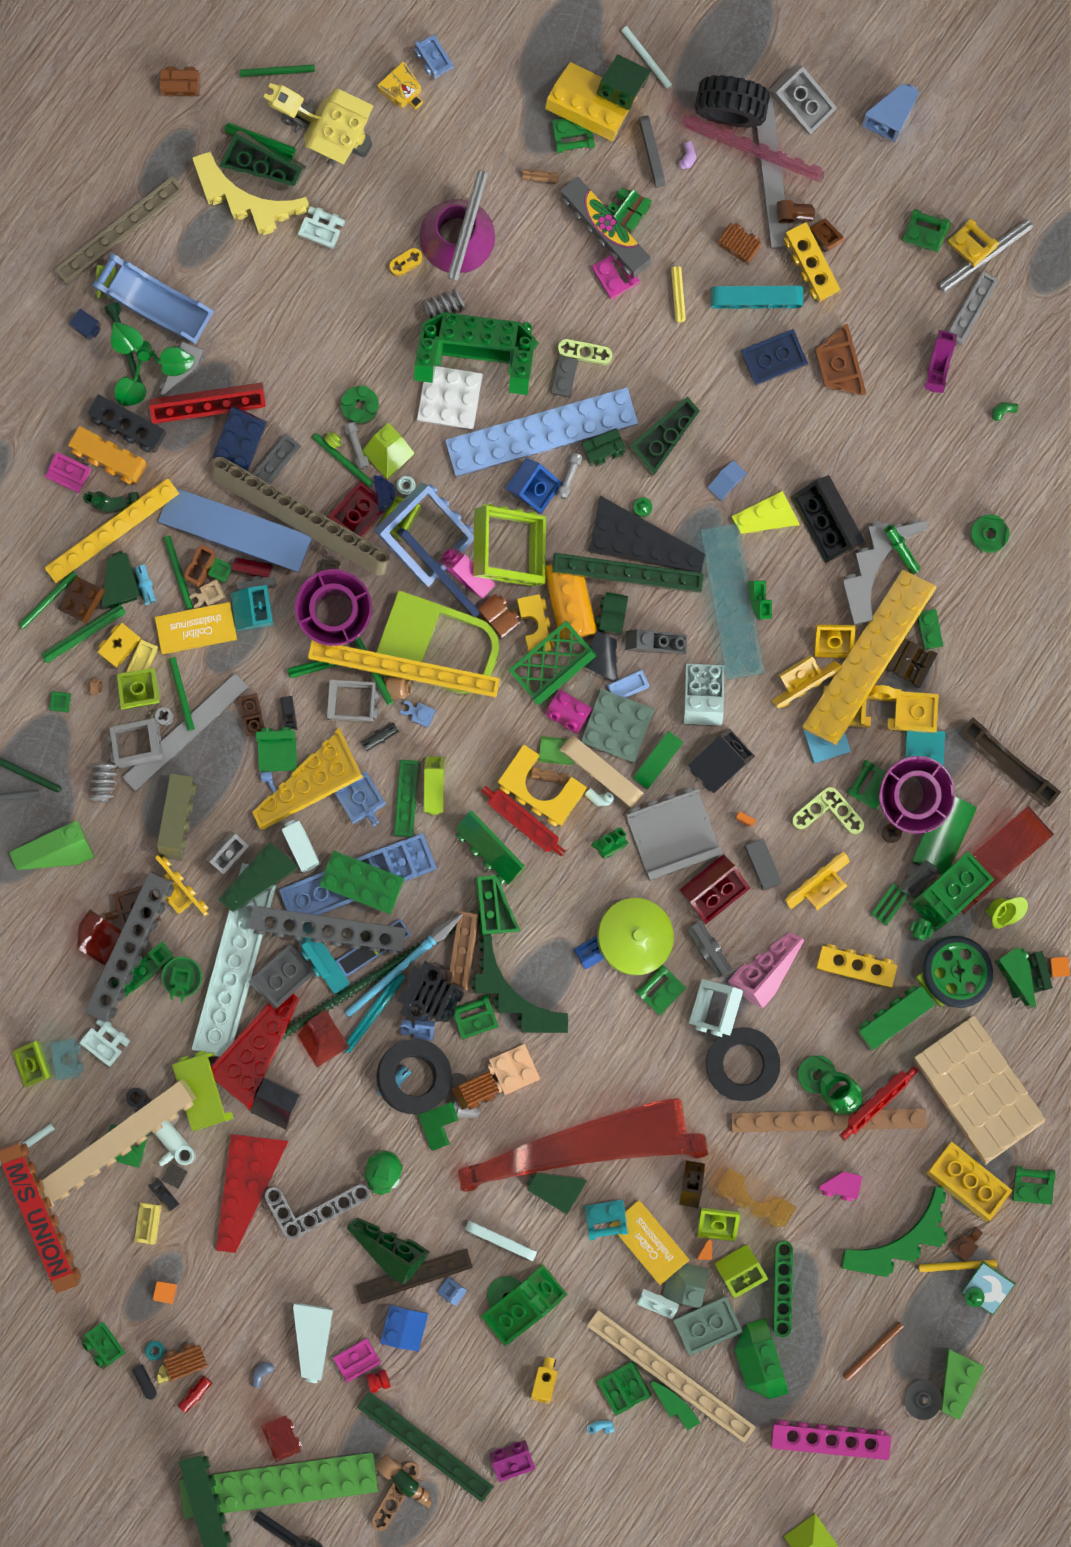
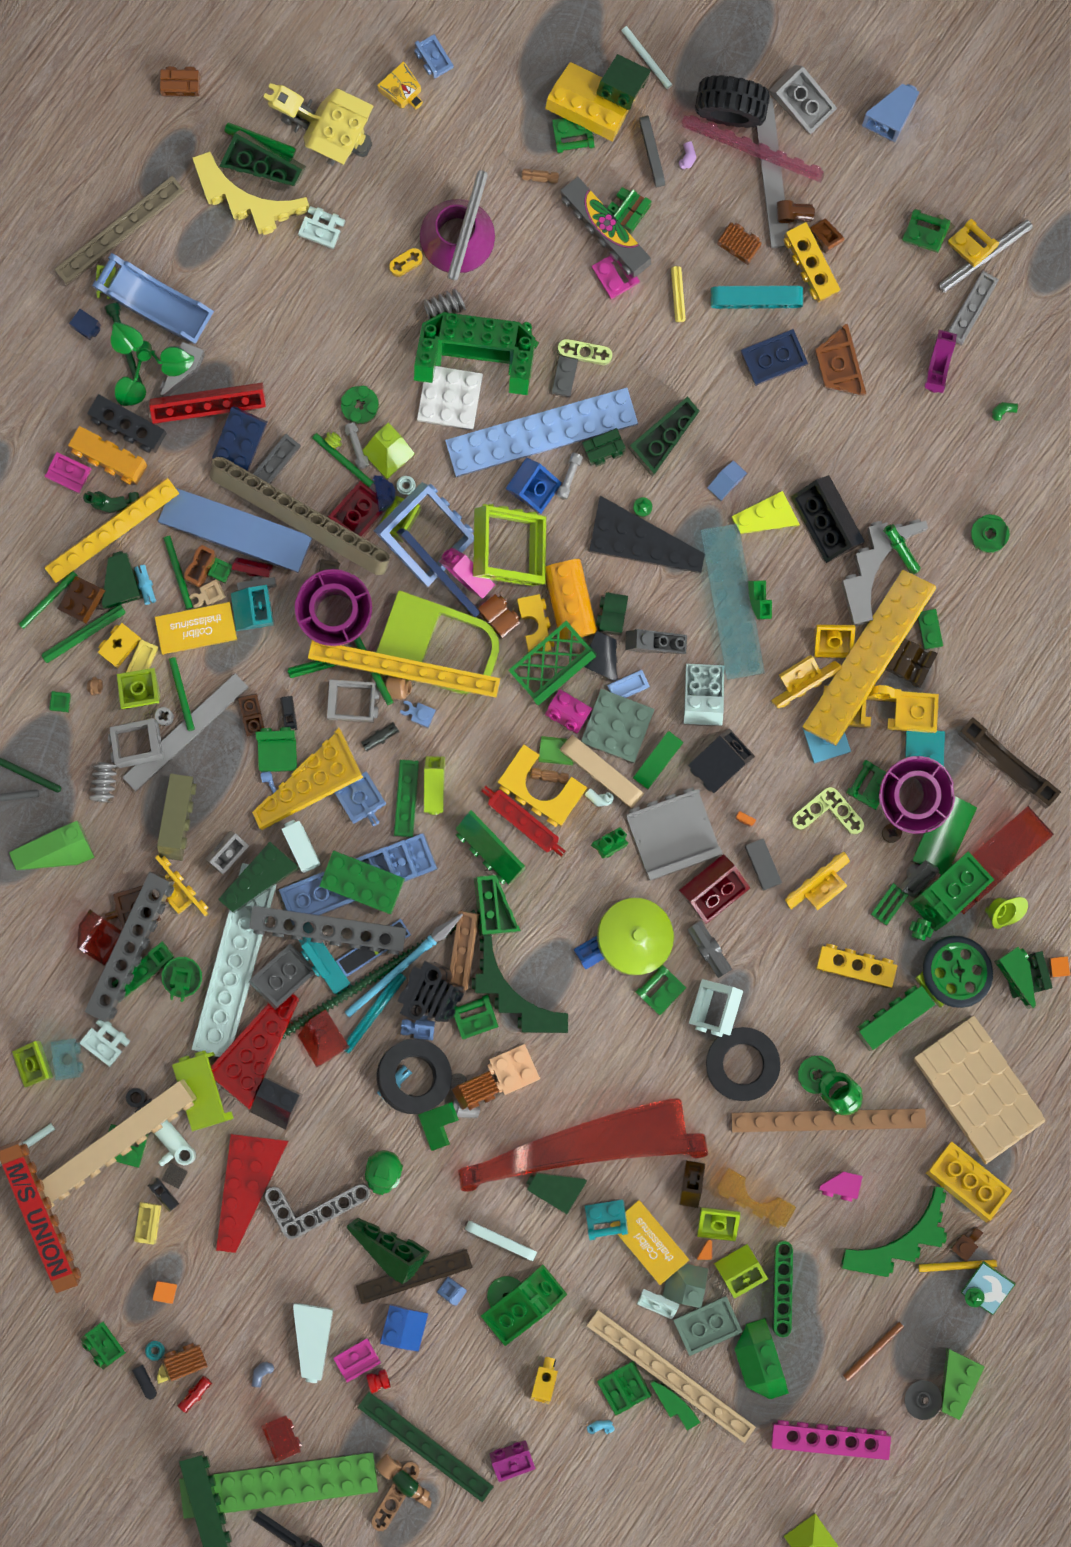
green bar [240,64,315,77] -> none
dark green tile [552,553,703,593] -> none
bright pink wedge [728,932,804,1008] -> none
red plate [839,1066,918,1141] -> none
green plate [1012,1166,1055,1205] -> none

